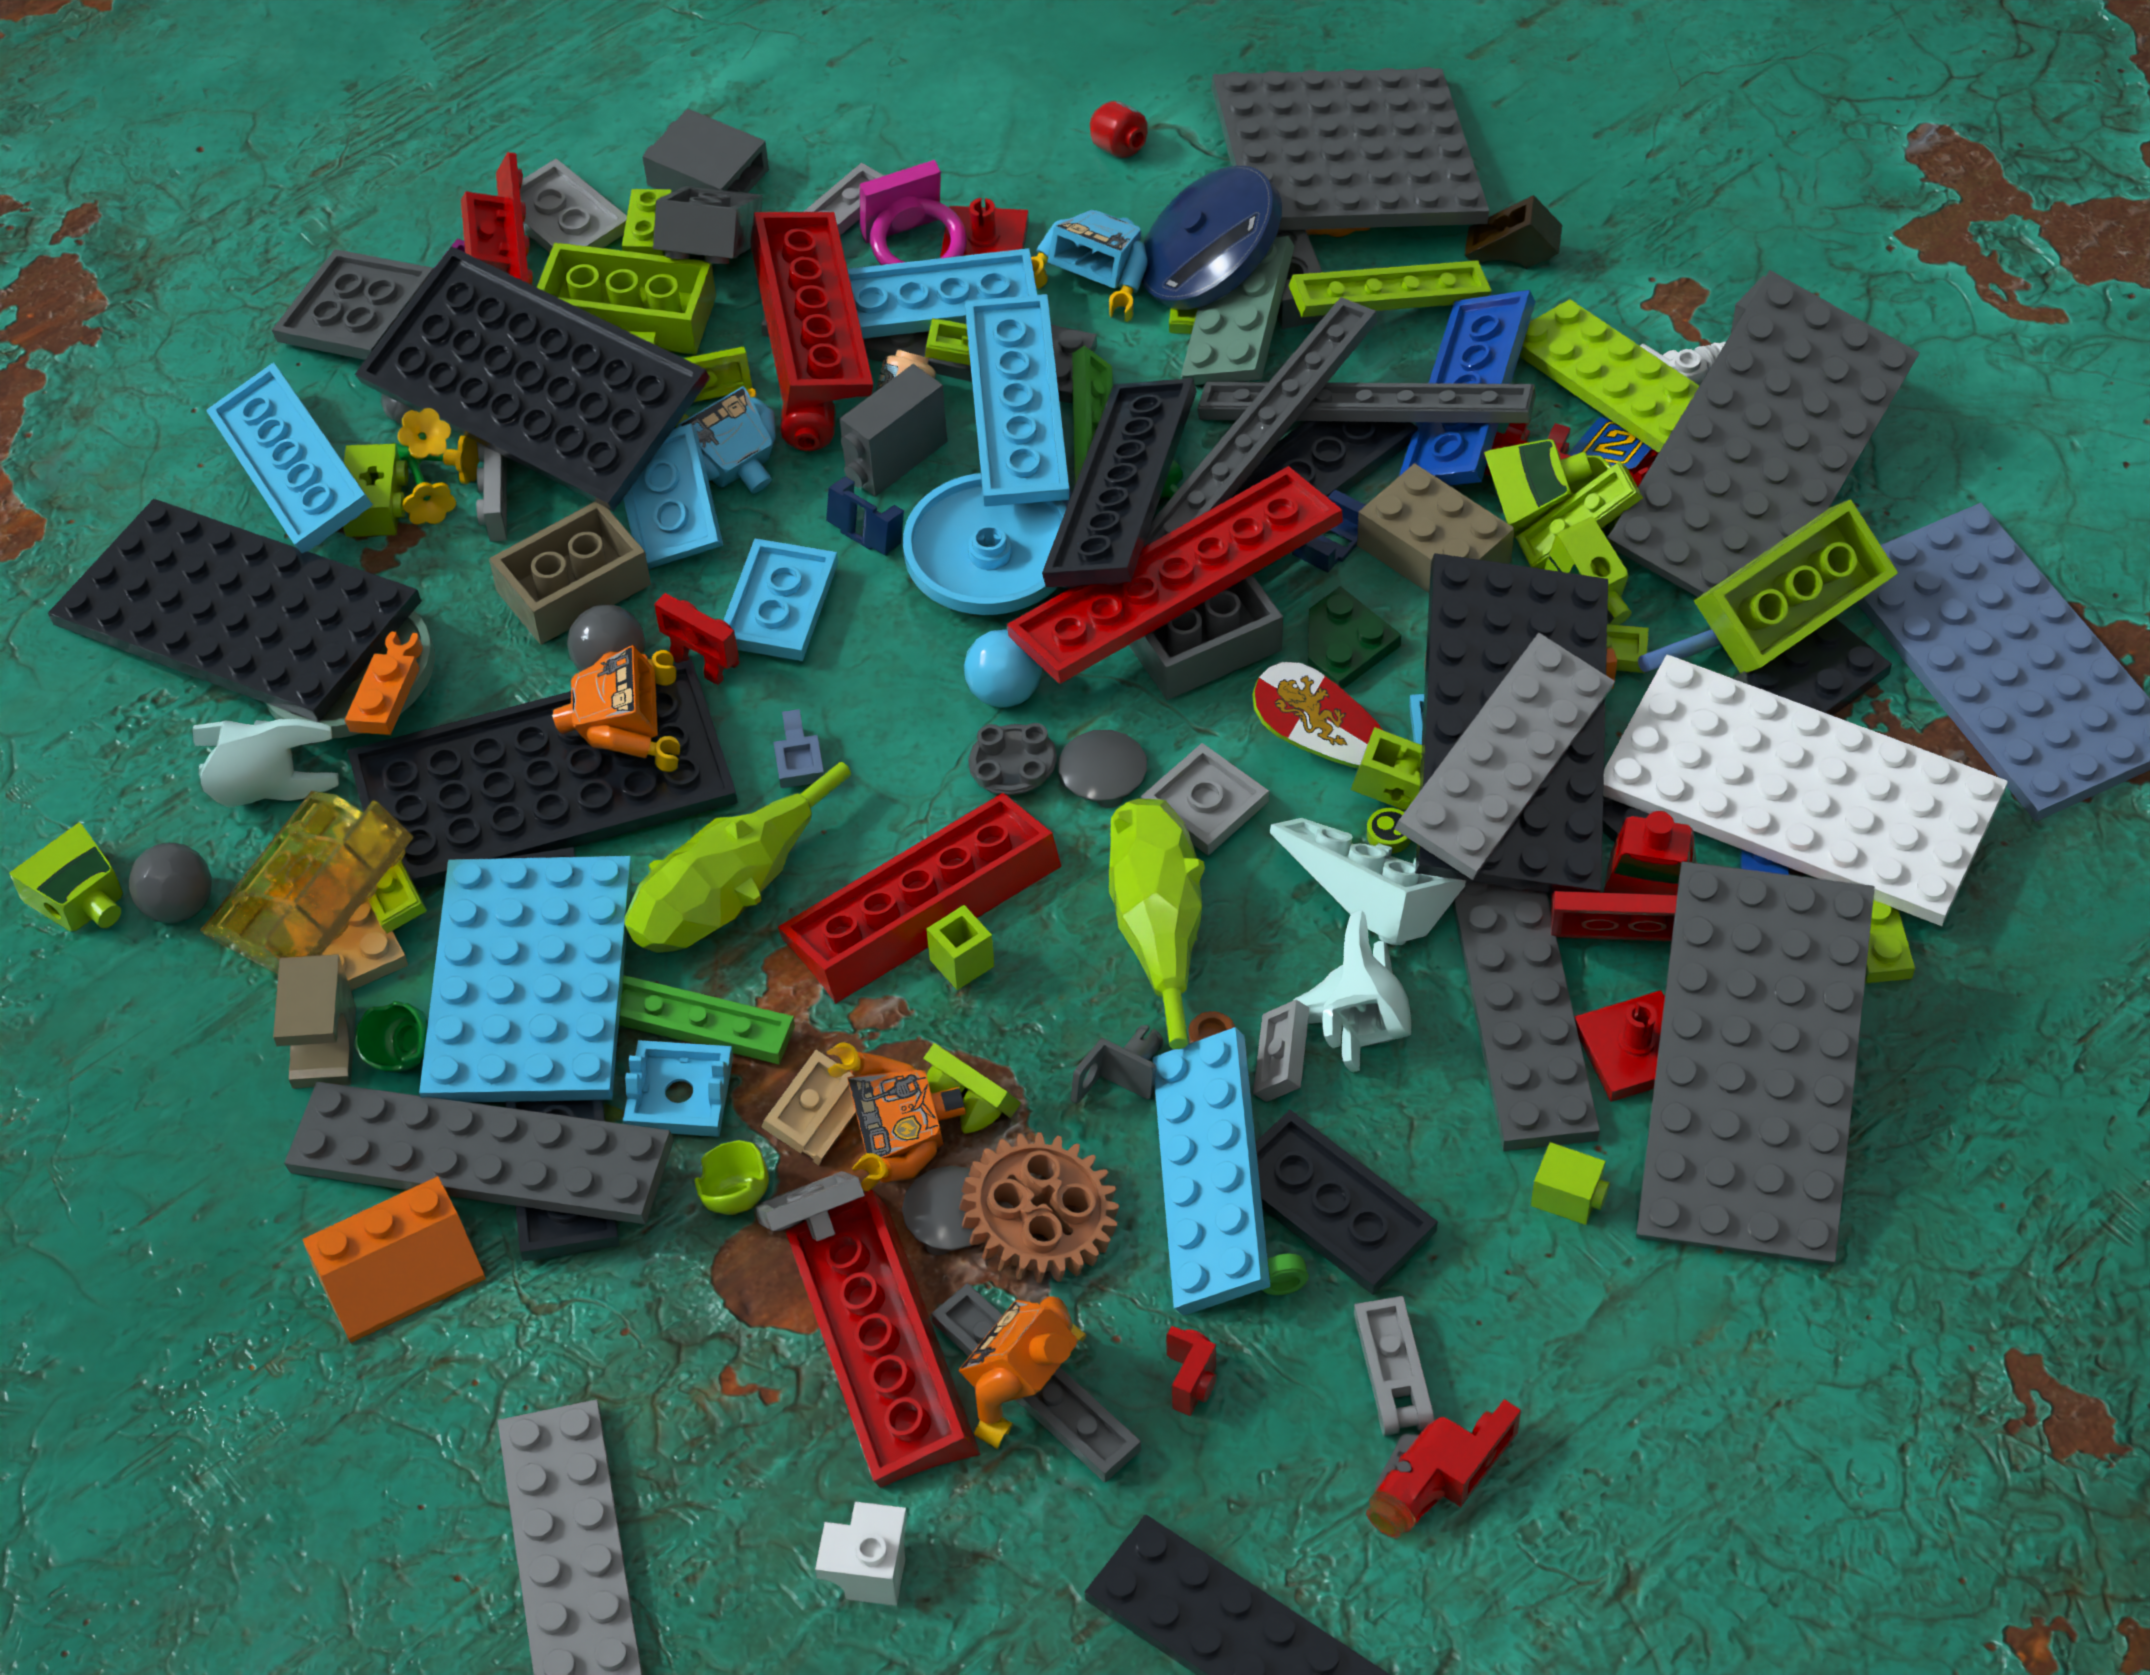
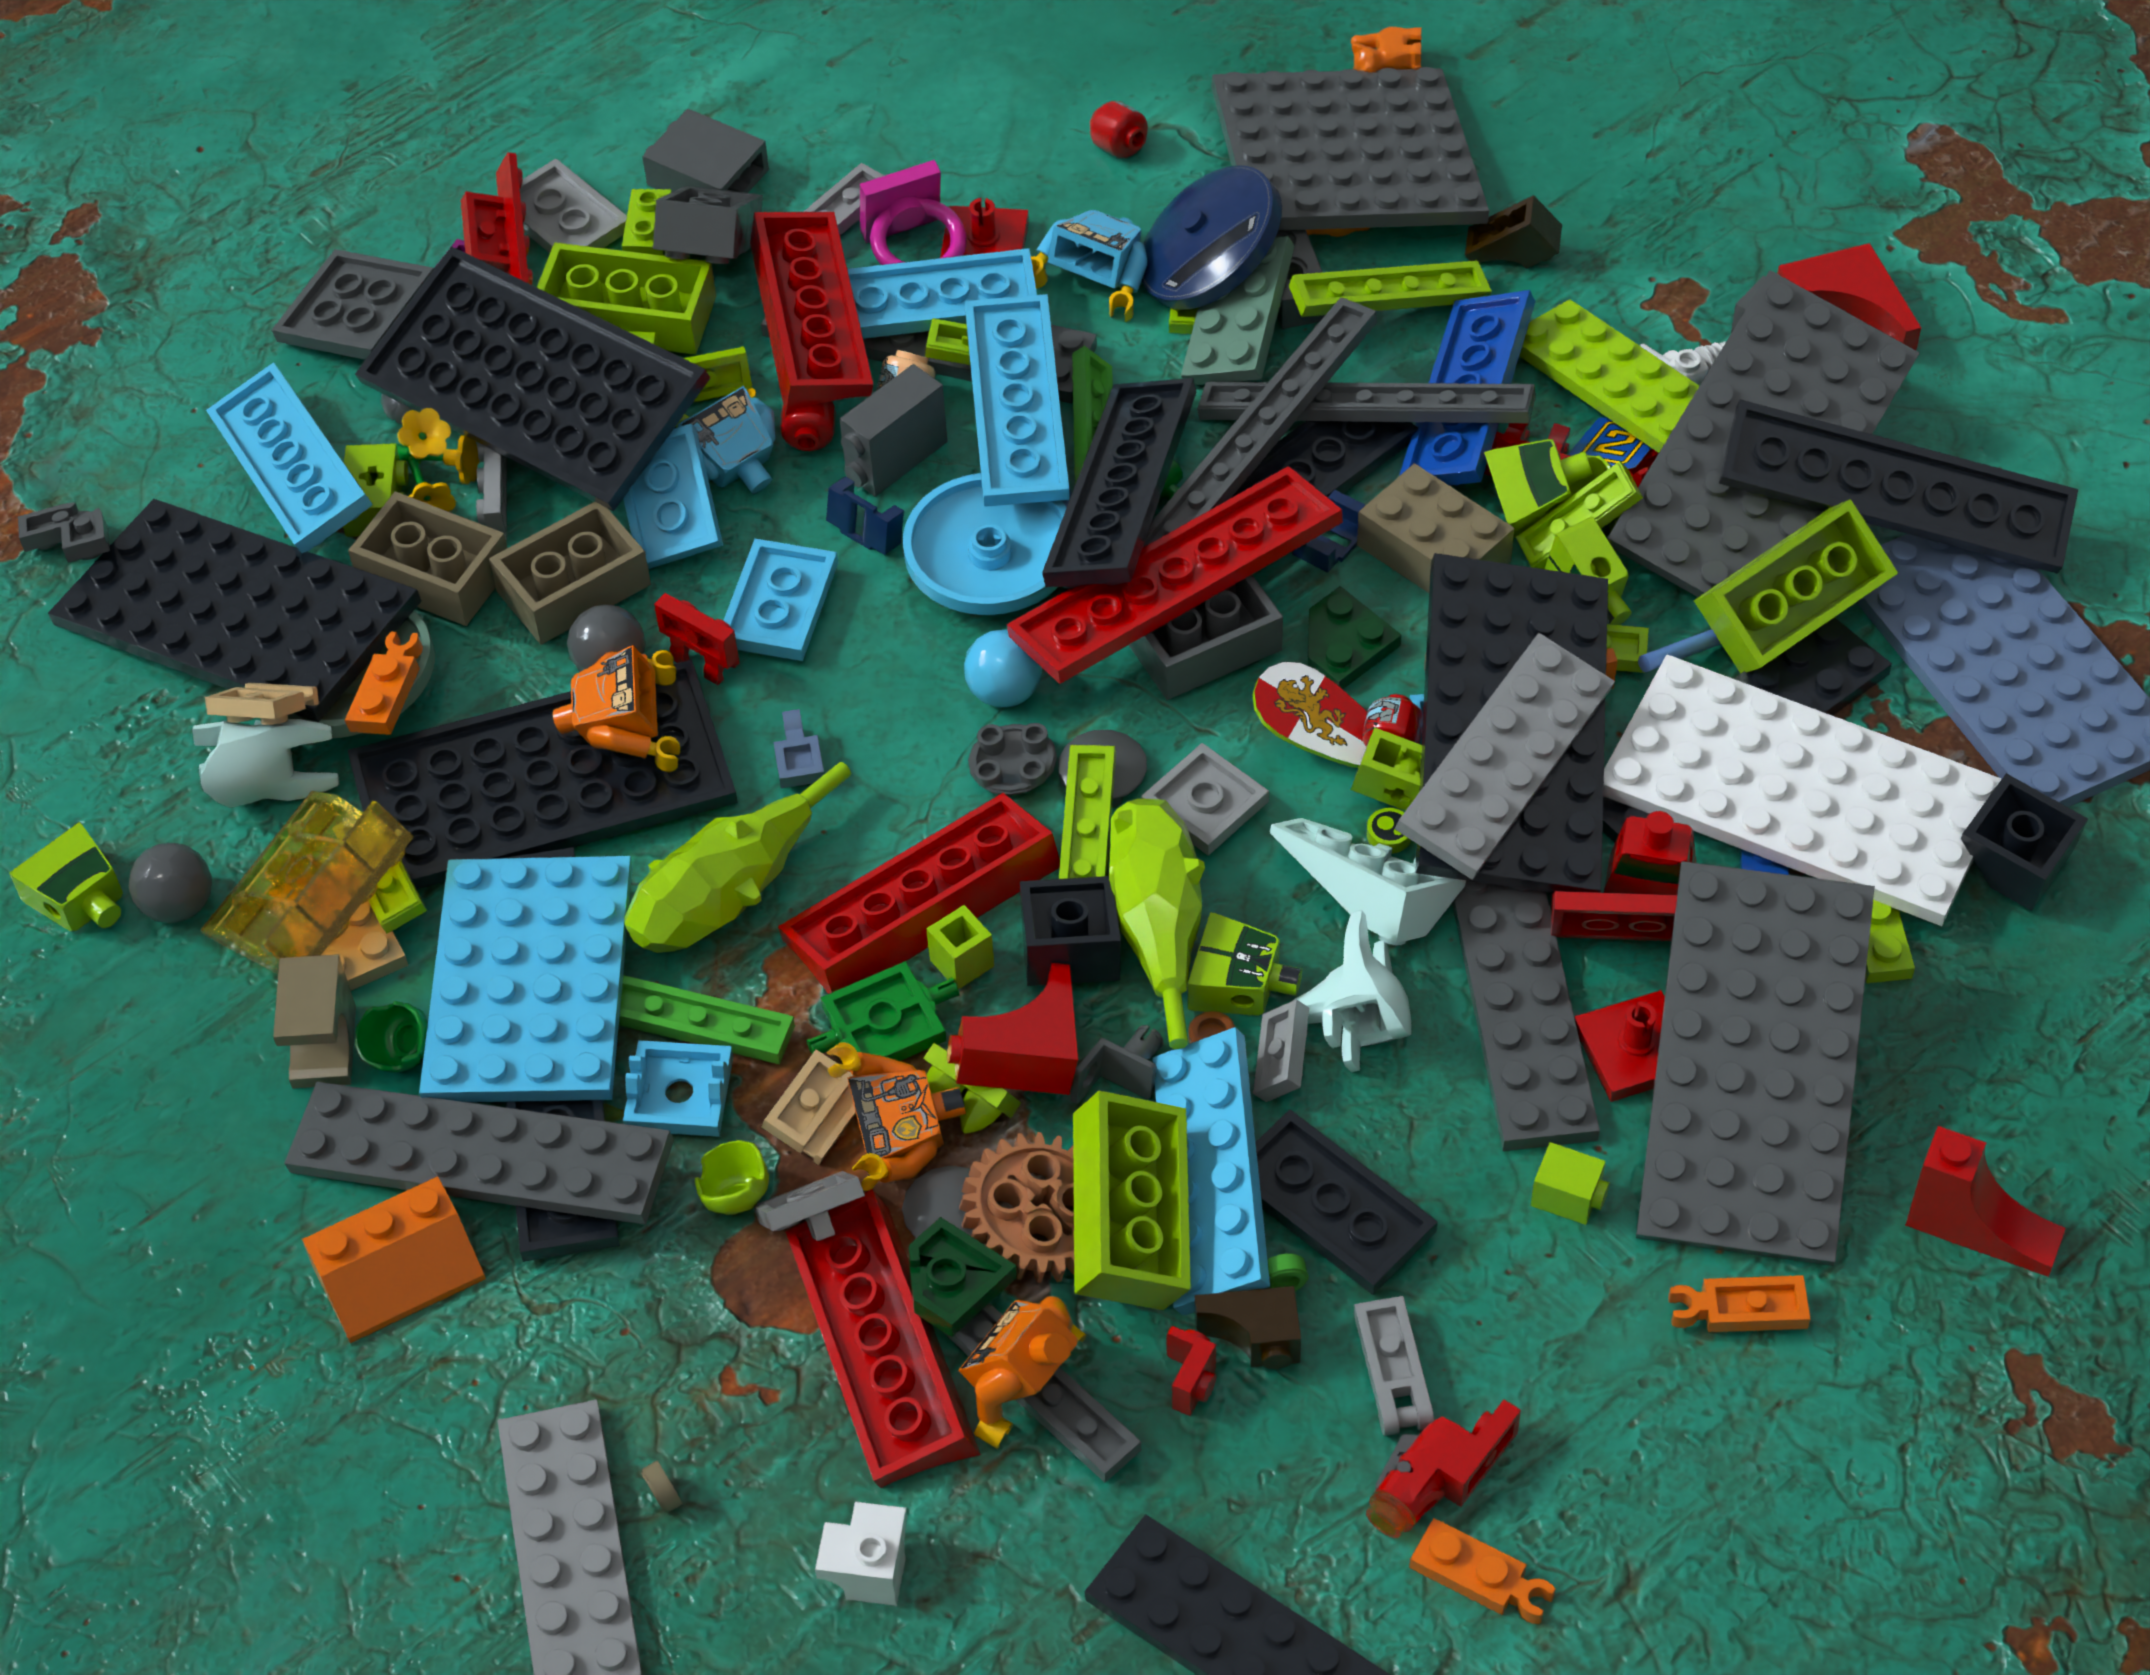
none -> dark grey plate [18,502,110,563]
none -> tan plate [205,683,319,725]
none -> dark tan brick [348,491,507,626]
none -> dark tan tile [641,1460,683,1513]
none -> green plate [806,961,960,1061]
none -> dark green plate [908,1217,1016,1337]
none -> red arch [947,963,1078,1095]
none -> black slope [1020,876,1121,986]
none -> lime plate [1059,745,1116,879]
none -> lime brick [1073,1090,1191,1310]
none -> lime torso [1188,912,1302,1016]
none -> dark brown arch [1195,1286,1301,1369]
none -> orange animal [1351,27,1421,72]
none -> red head [1362,694,1423,747]
none -> orange plate [1409,1518,1556,1624]
none -> orange plate [1668,1275,1810,1332]
none -> black plate [1719,399,2078,574]
none -> red arch [1777,243,1921,350]
none -> red arch [1905,1126,2066,1277]
none -> black slope [1961,773,2088,911]

